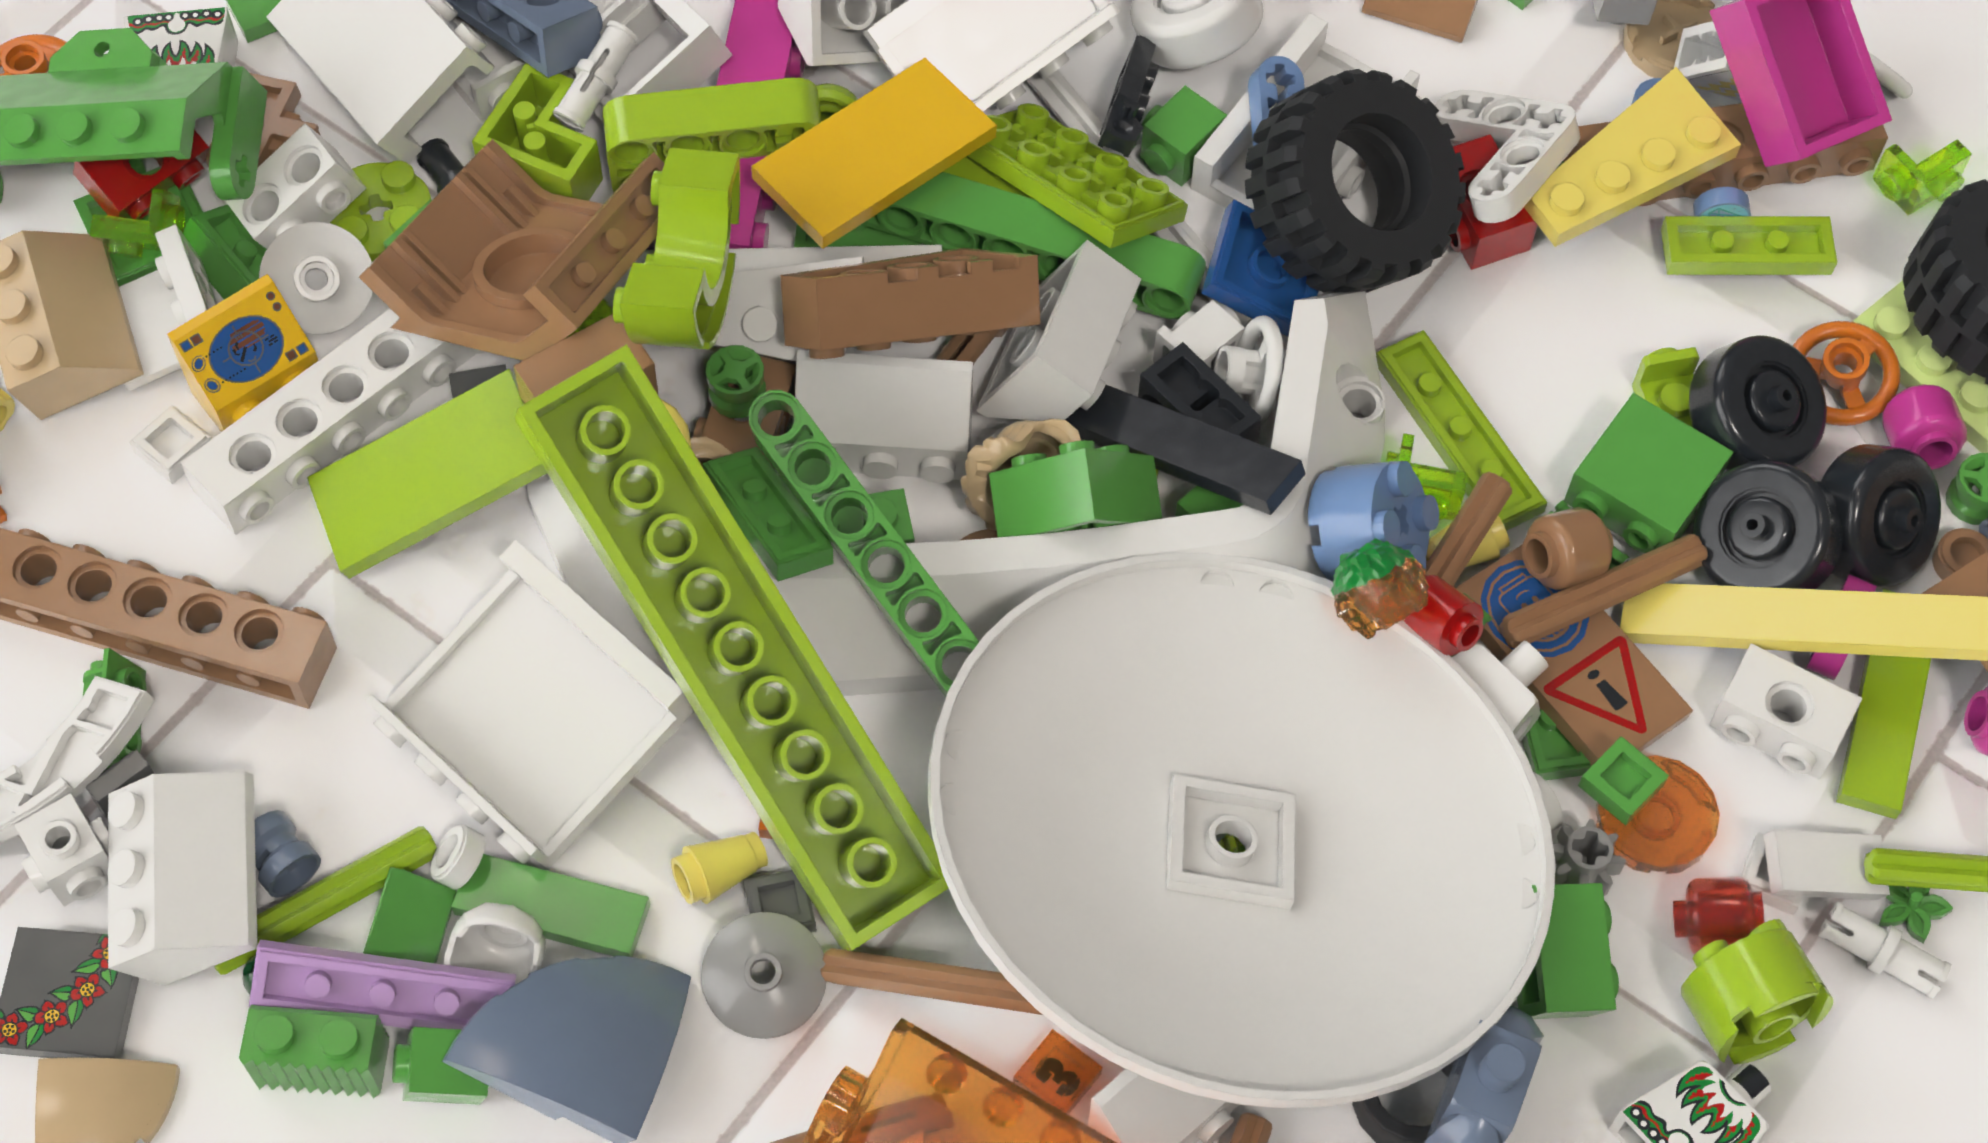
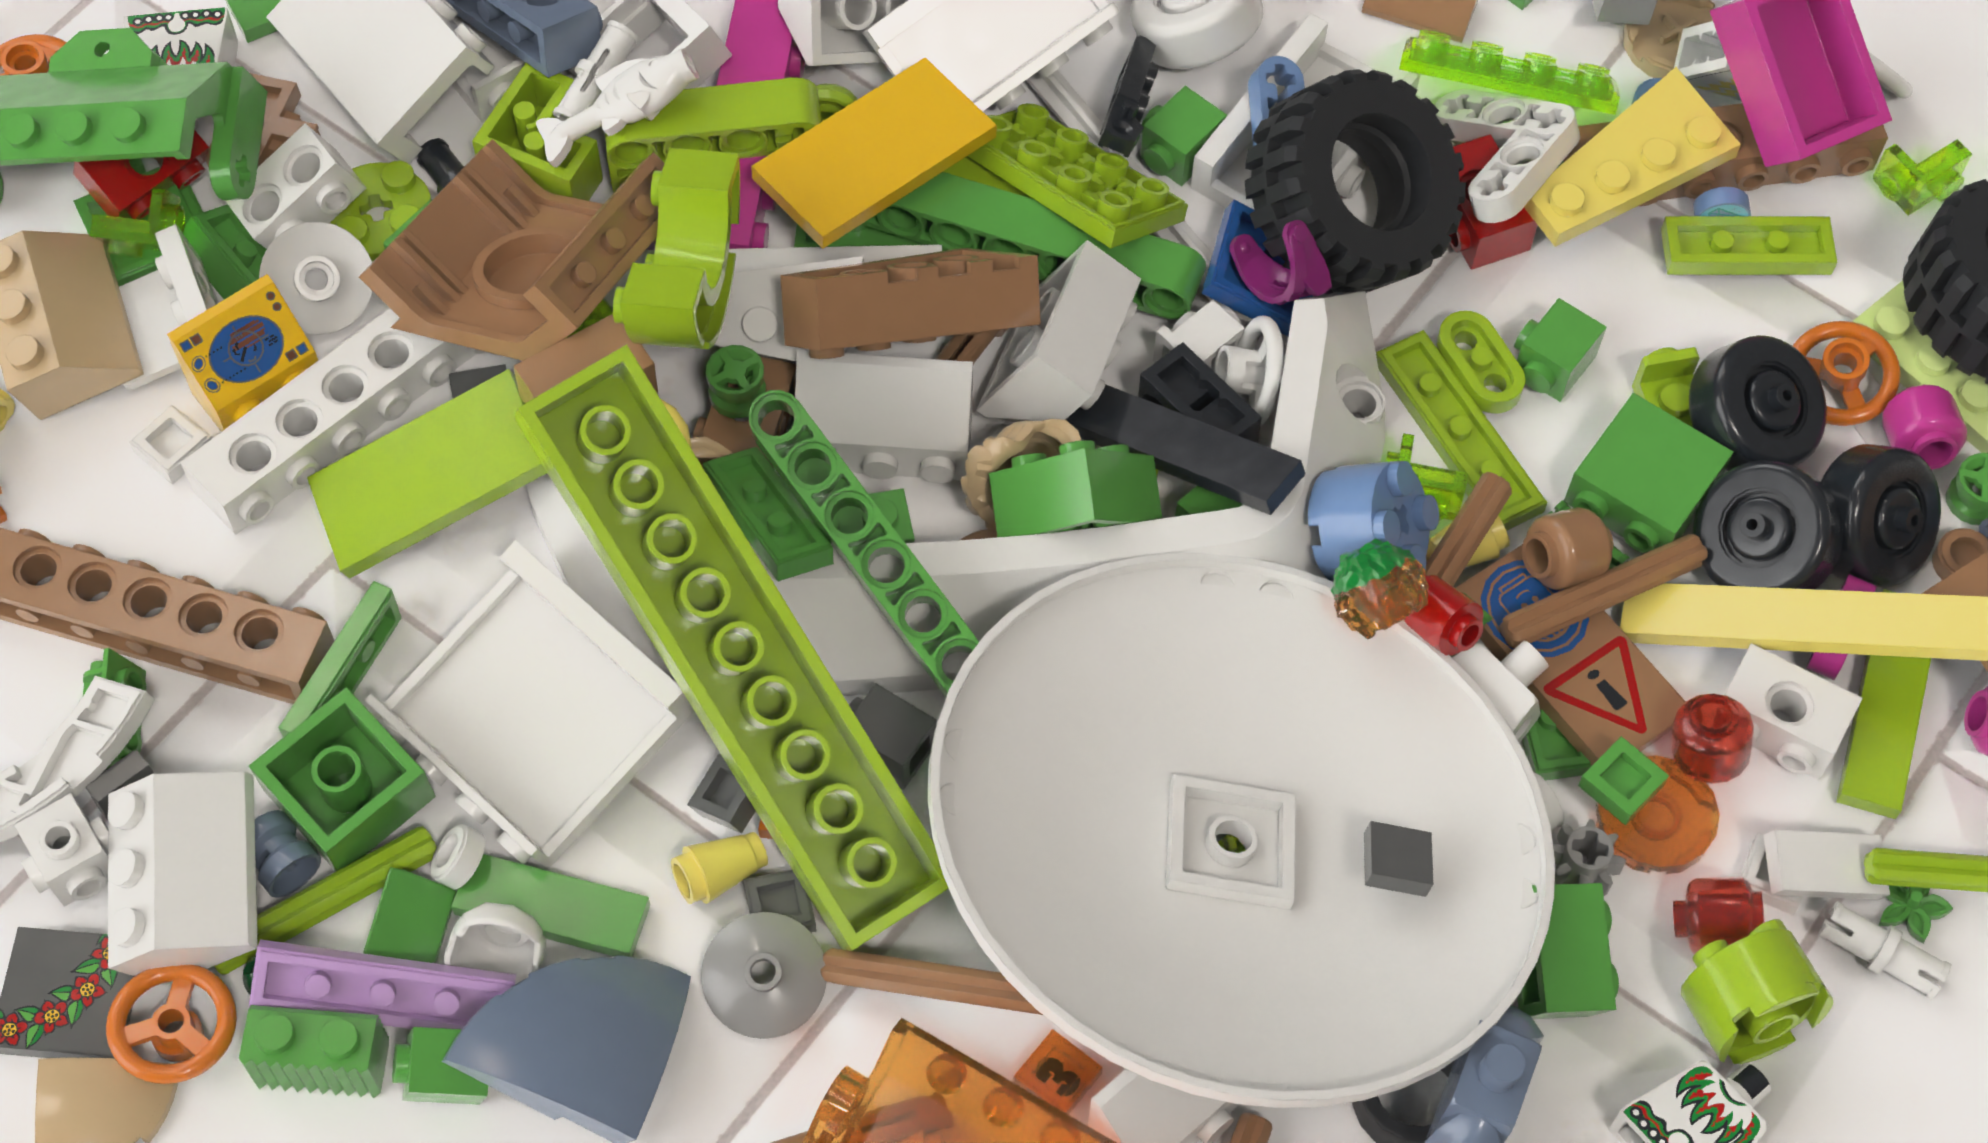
none -> orange piece [106,965,237,1084]
none -> bright green brick [248,687,436,871]
none -> bright green tile [278,581,402,737]
none -> white animal [536,48,699,167]
none -> dark grey plate [687,753,756,834]
none -> dark grey brick [849,683,937,790]
none -> magenta helmet [1230,220,1332,305]
none -> dark grey tile [1364,821,1434,897]
none -> clear neon green tile [1399,29,1620,115]
none -> lime plate [1436,311,1525,414]
none -> bright green brick [1514,298,1607,402]
none -> clear red head [1671,693,1754,784]

